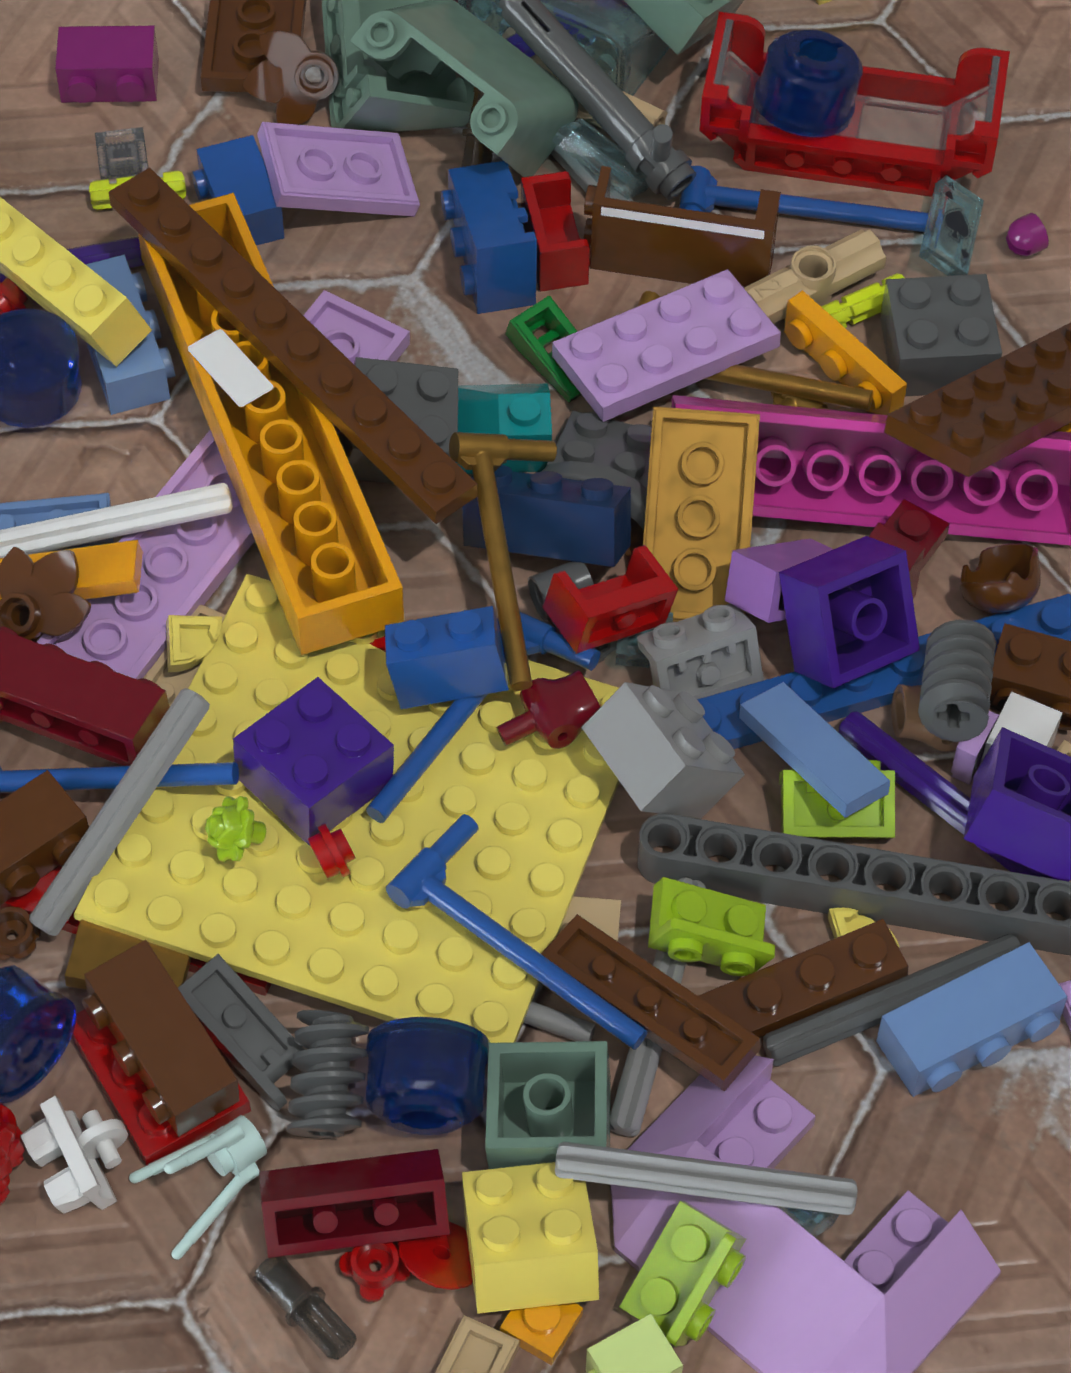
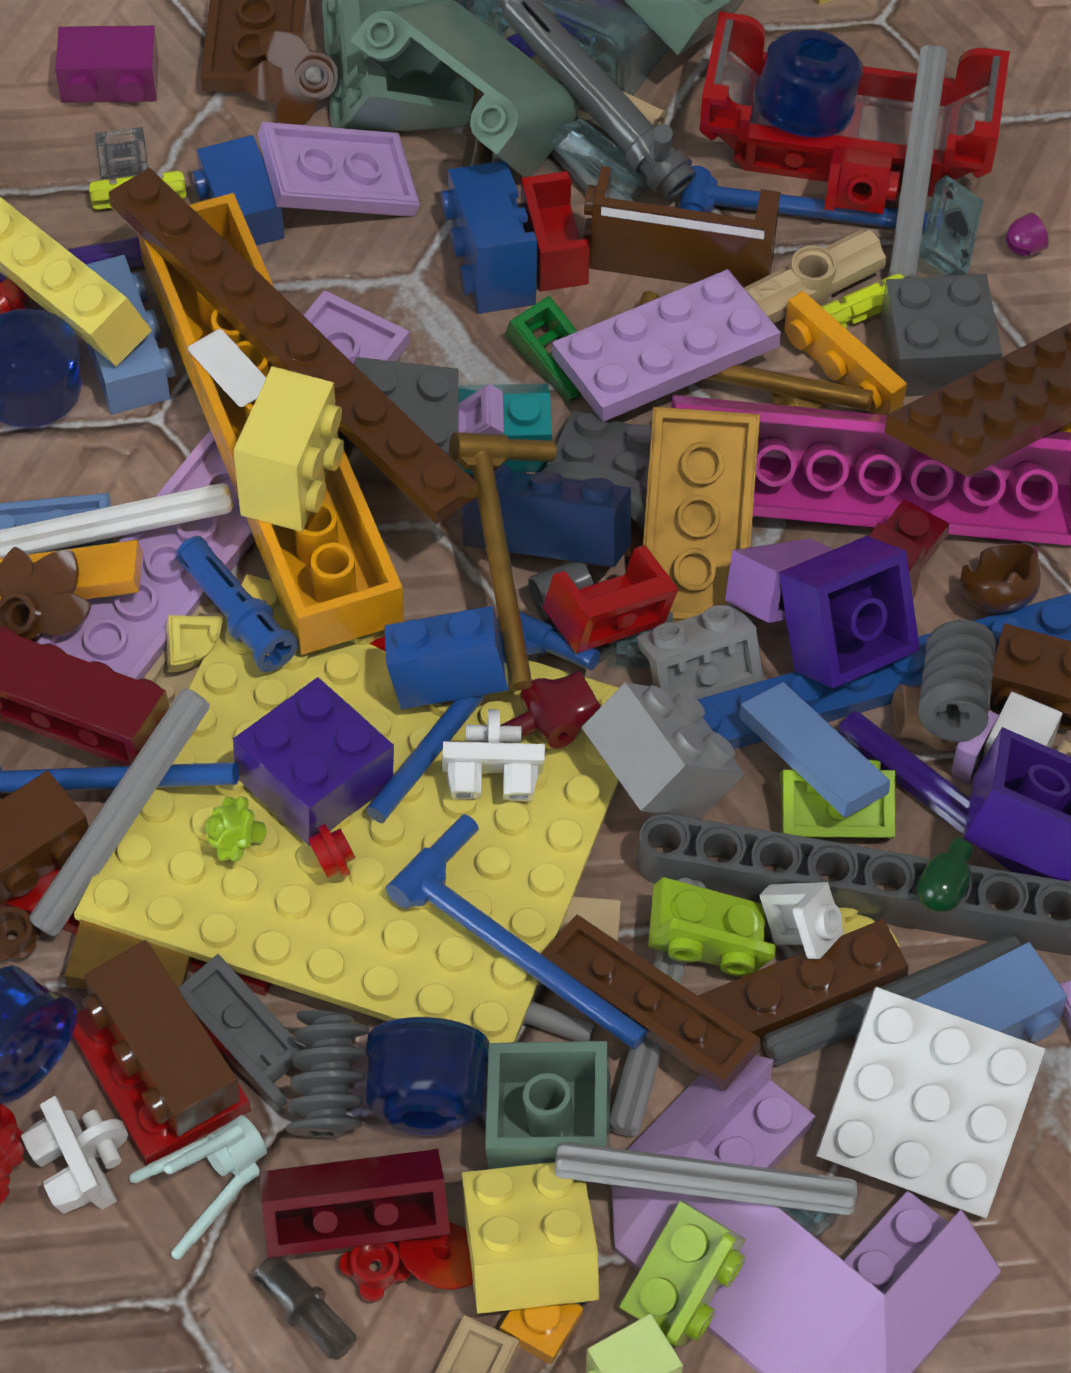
none -> blue pin [176,536,298,672]
none -> light yellow brick [233,366,344,532]
none -> white hips [442,709,545,801]
none -> lavender tile [457,384,504,434]
none -> white bracket [759,882,844,959]
none -> white plate [815,987,1045,1219]
none -> red brick [824,145,900,214]
none -> light grey axle [889,45,947,278]
none -> dark green cylinder [917,838,973,913]

